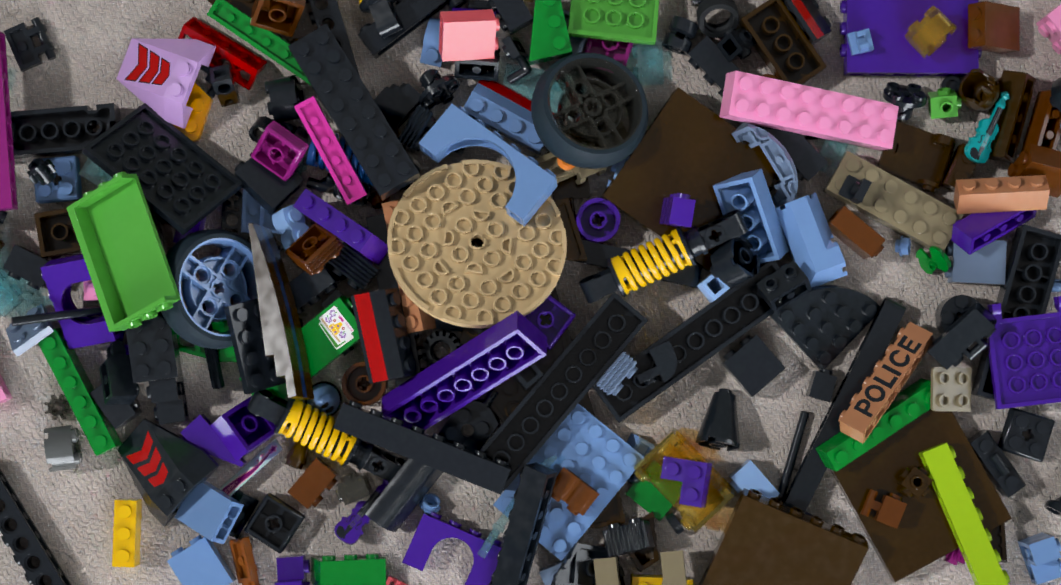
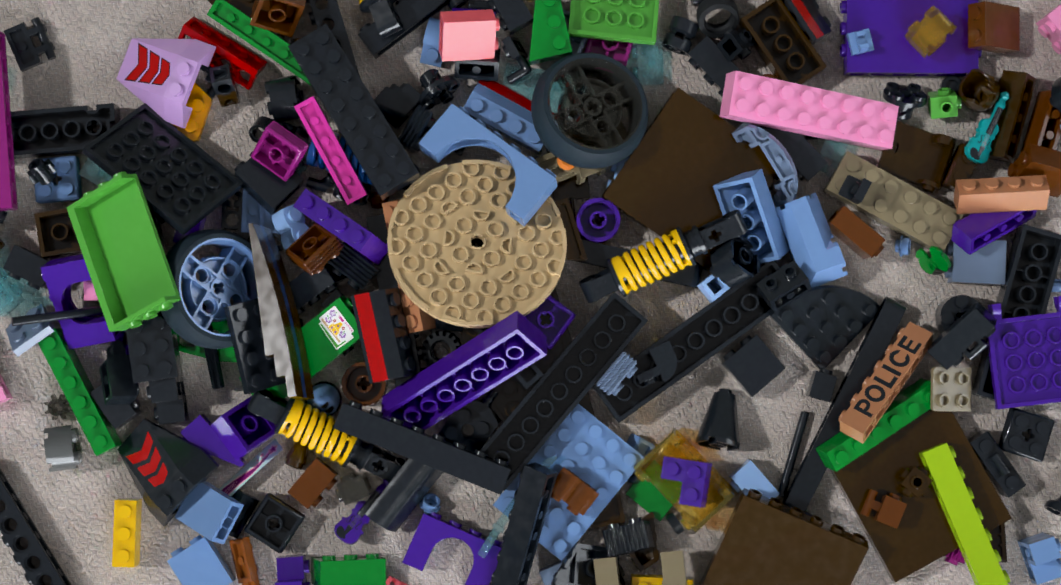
dark purple brick [659,193,696,228] -> none

